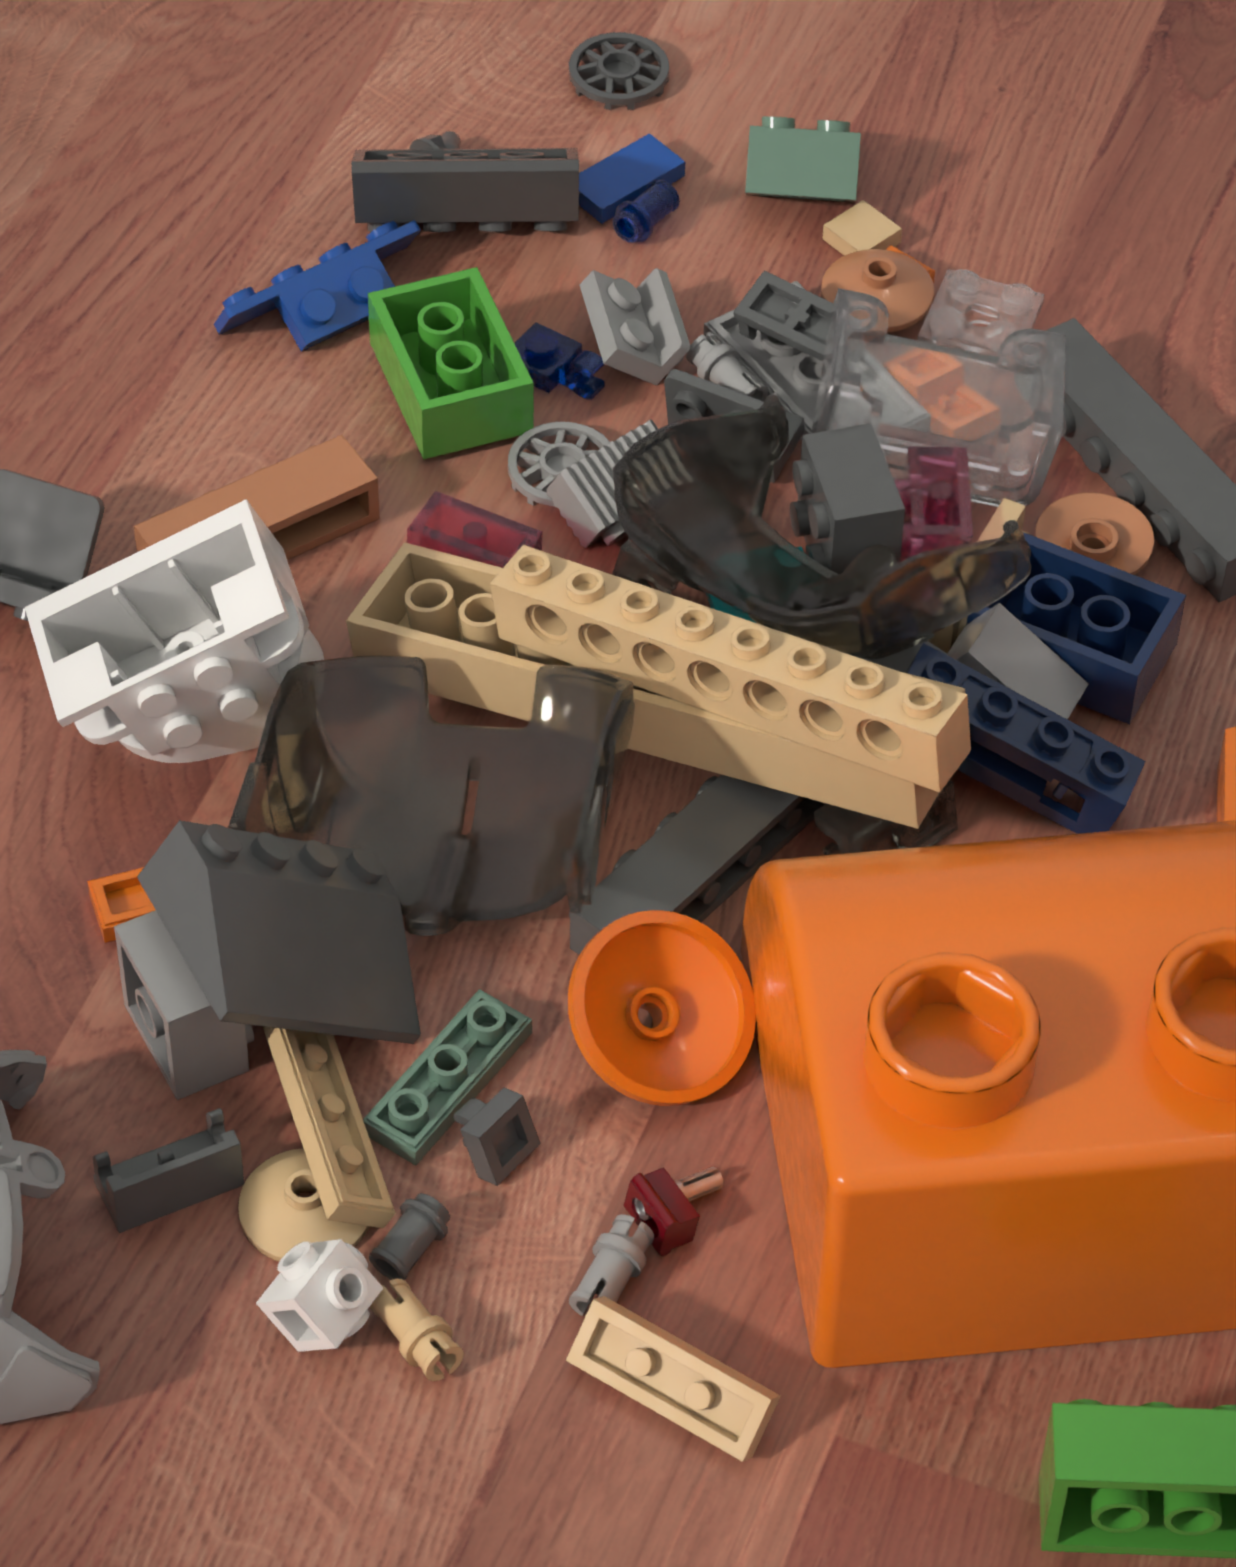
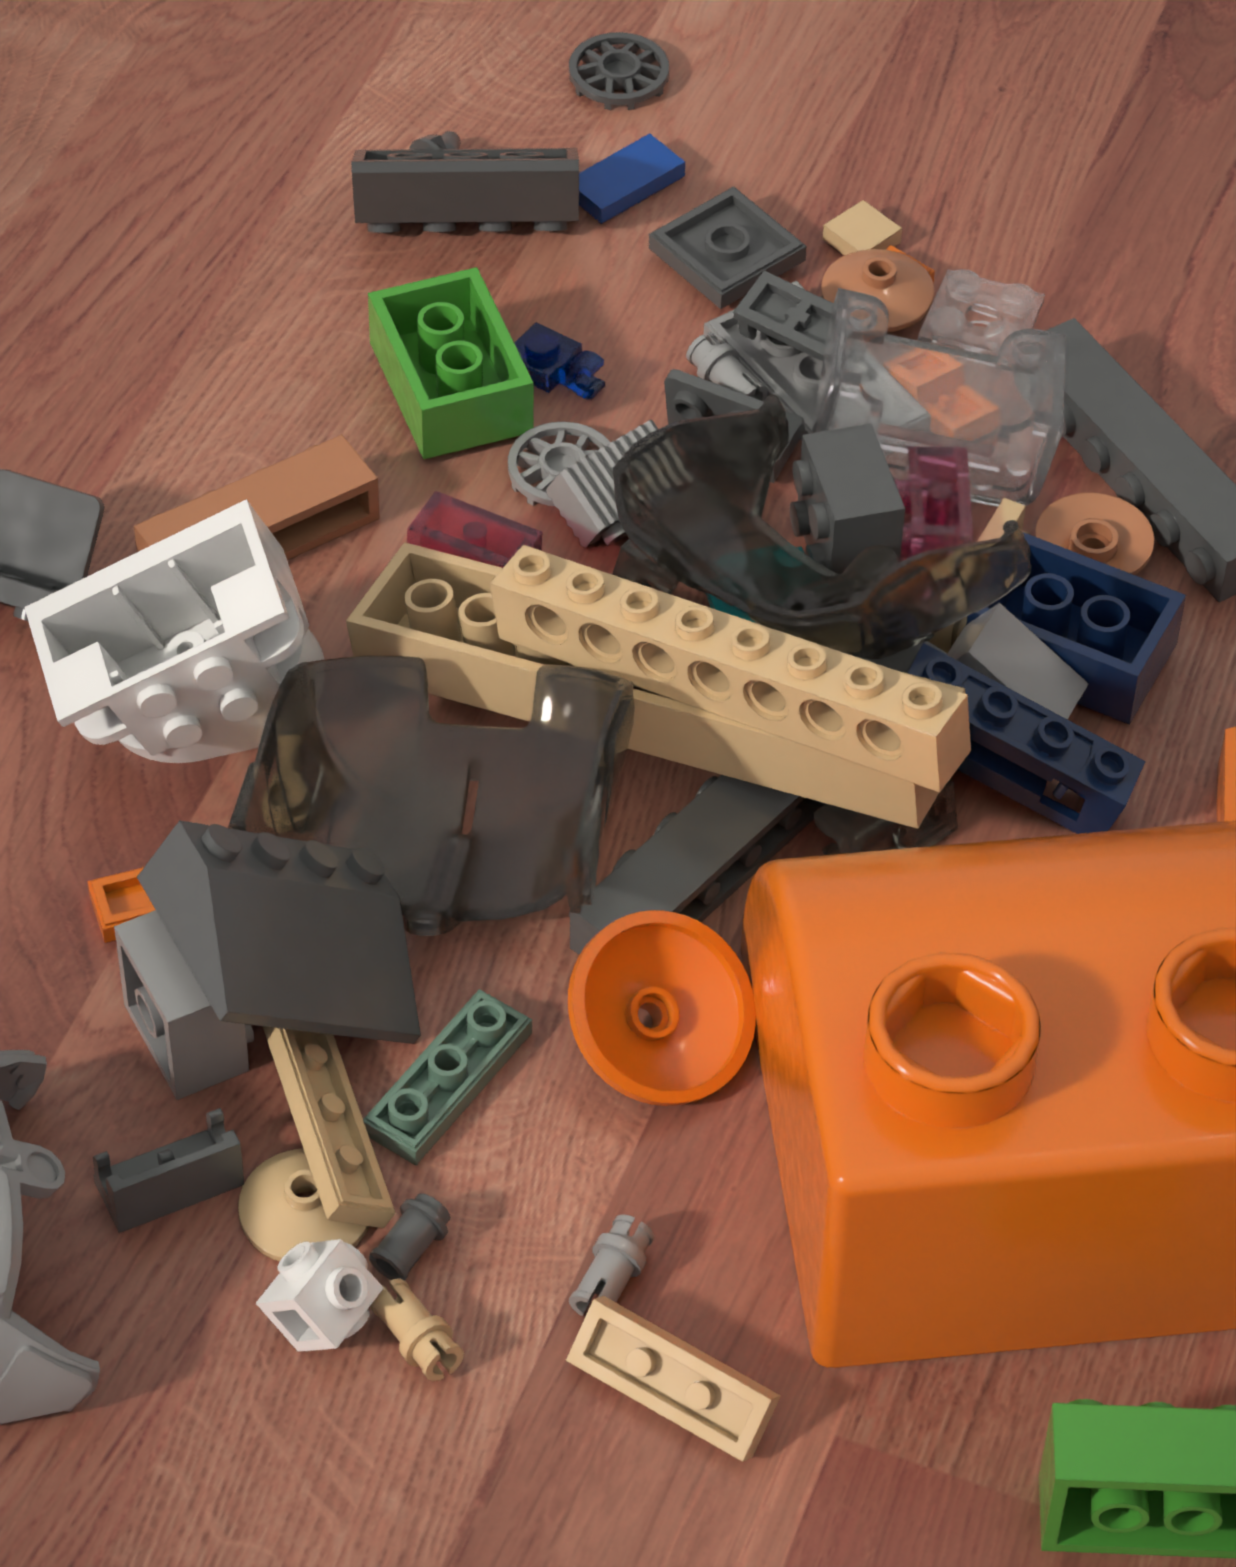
blue bracket [213,220,421,352] -> none
dark grey tile [453,1087,541,1186] -> none
light grey bracket [580,268,690,385] -> none
clear blue pin [612,179,680,243] -> none
dark red piece [623,1167,723,1256] -> none
sand green slope [745,116,861,202] -> none
none -> dark grey plate [649,187,807,309]

